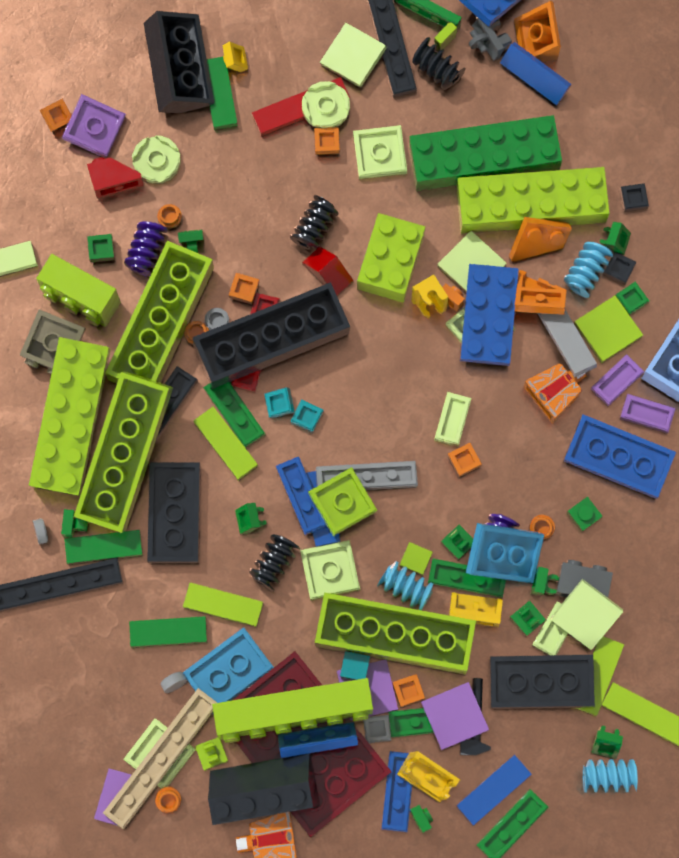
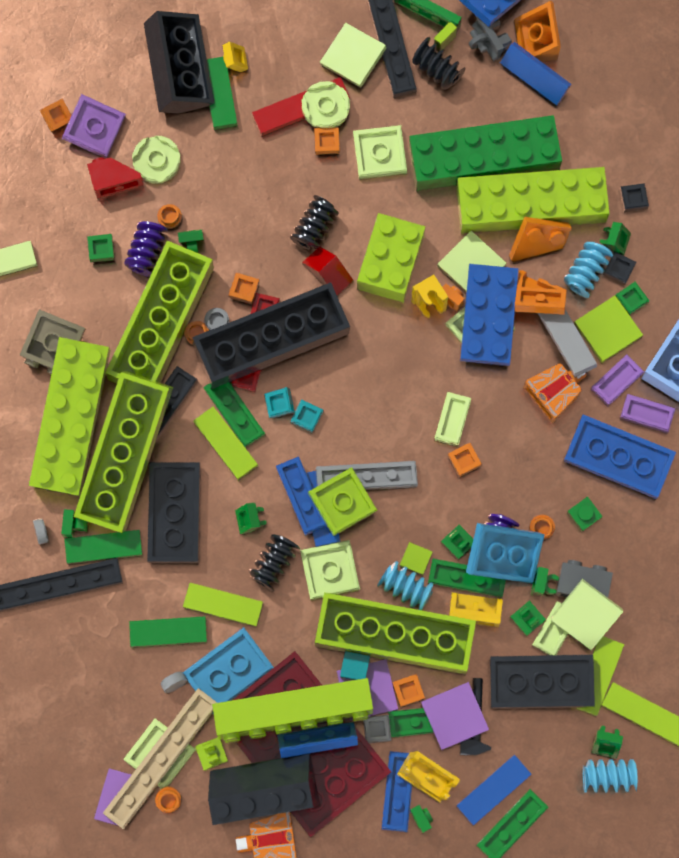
lime brick [36,254,121,327] -> none

